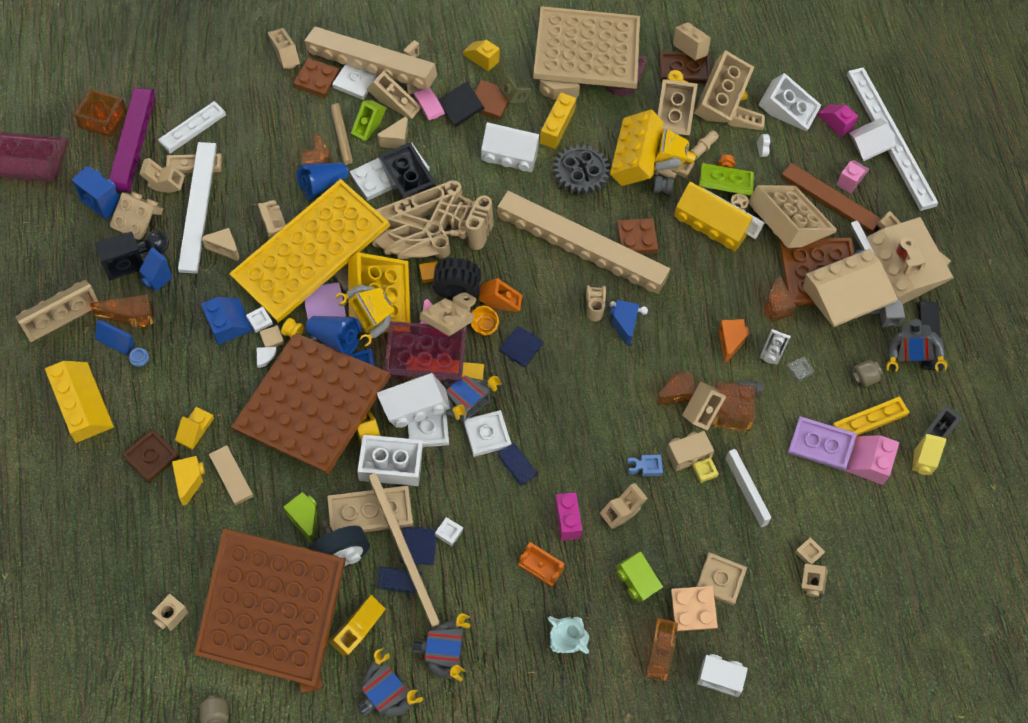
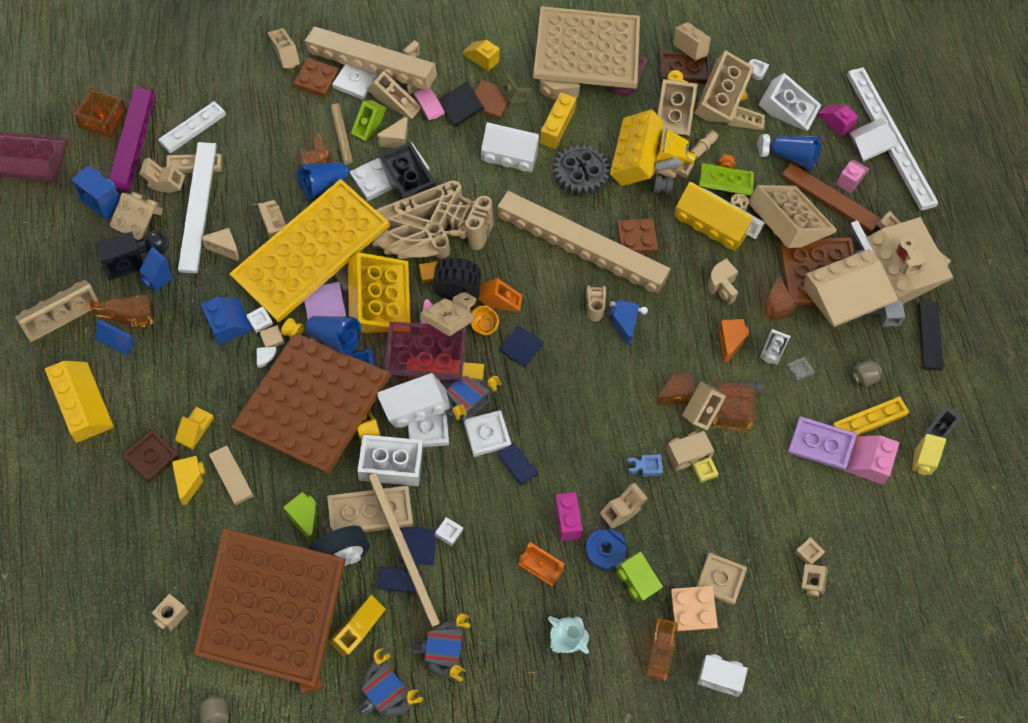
medium blue plate [129,348,149,367] -> none
yellow torso [336,285,397,346] -> none
white tile [725,449,771,527] -> none
dark grey torso [886,319,948,372] -> none
none -> blue plate [585,529,626,571]
none -> tan brick [708,258,738,305]
none -> white tile [748,59,769,80]
none -> blue cone [771,136,822,171]

